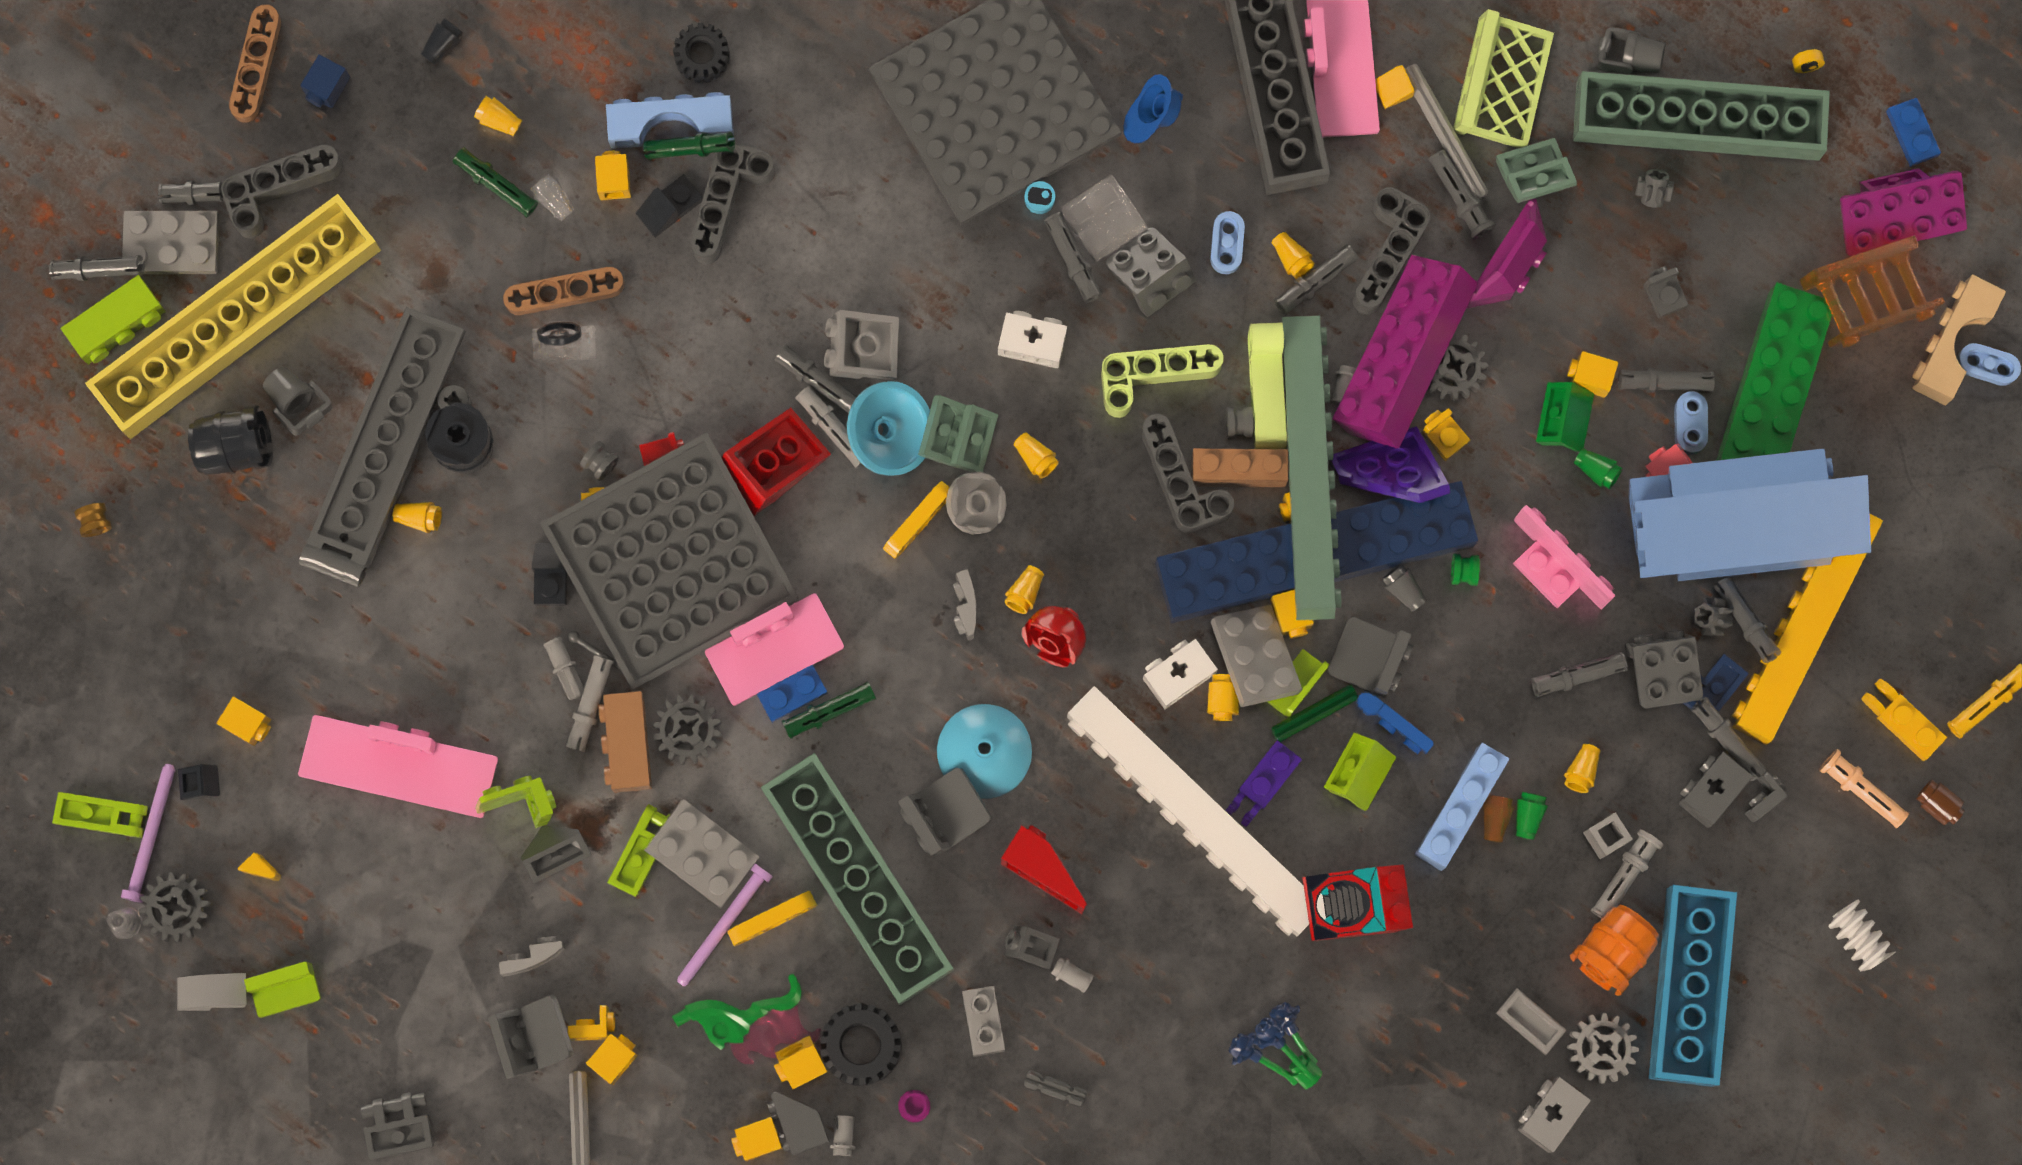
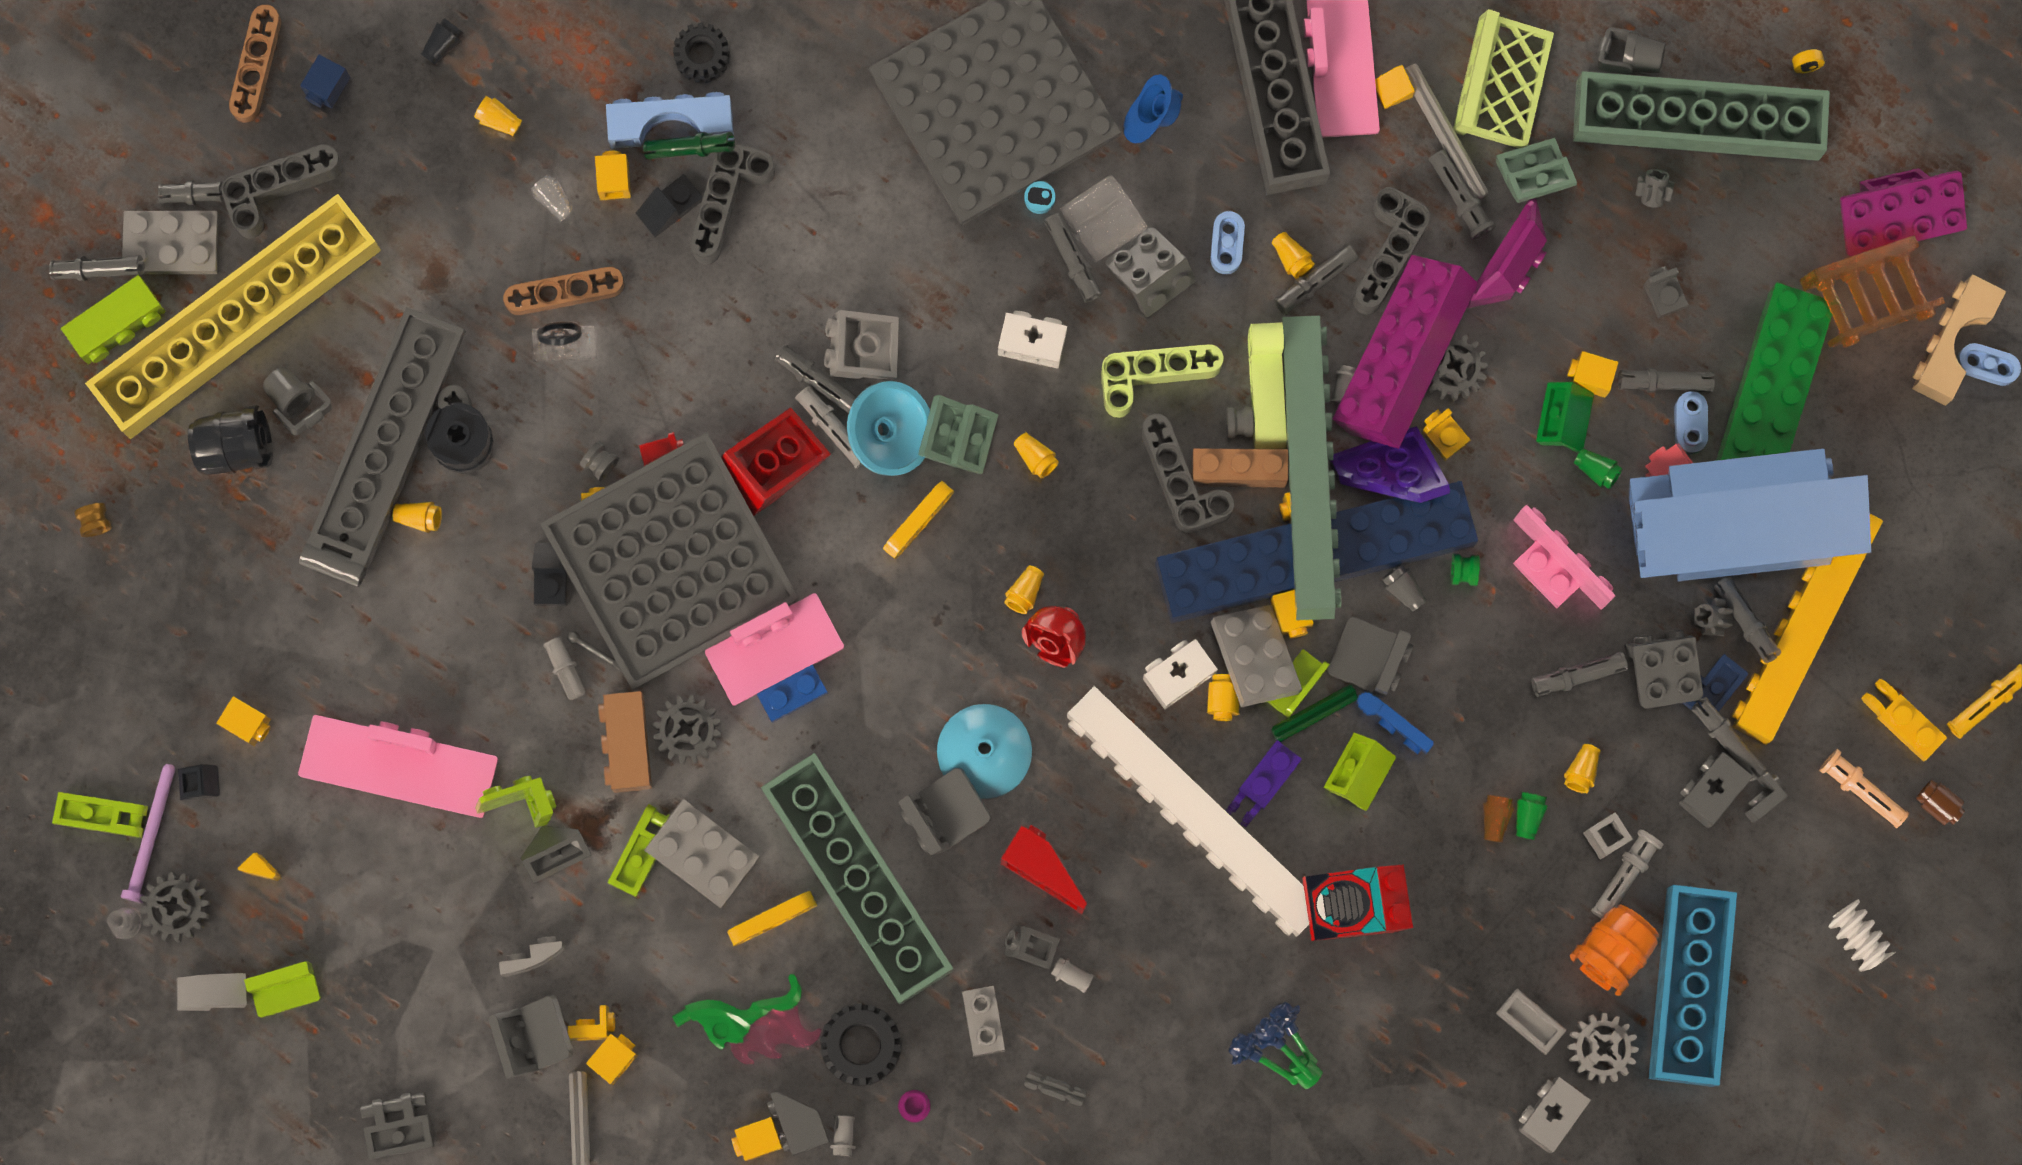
dark green pin [452,147,538,218] -> none
light grey pin [566,655,613,752] -> none
lavender bar [677,864,773,986] -> none
yellow brick [774,1035,827,1090] -> none
dark green pin [782,681,876,739] -> none
light grey tile [946,471,1007,535] -> none
light grey slope [952,569,976,641] -> none
light blue arch [1414,742,1510,871] -> none
blue plate [1886,98,1941,167] -> none

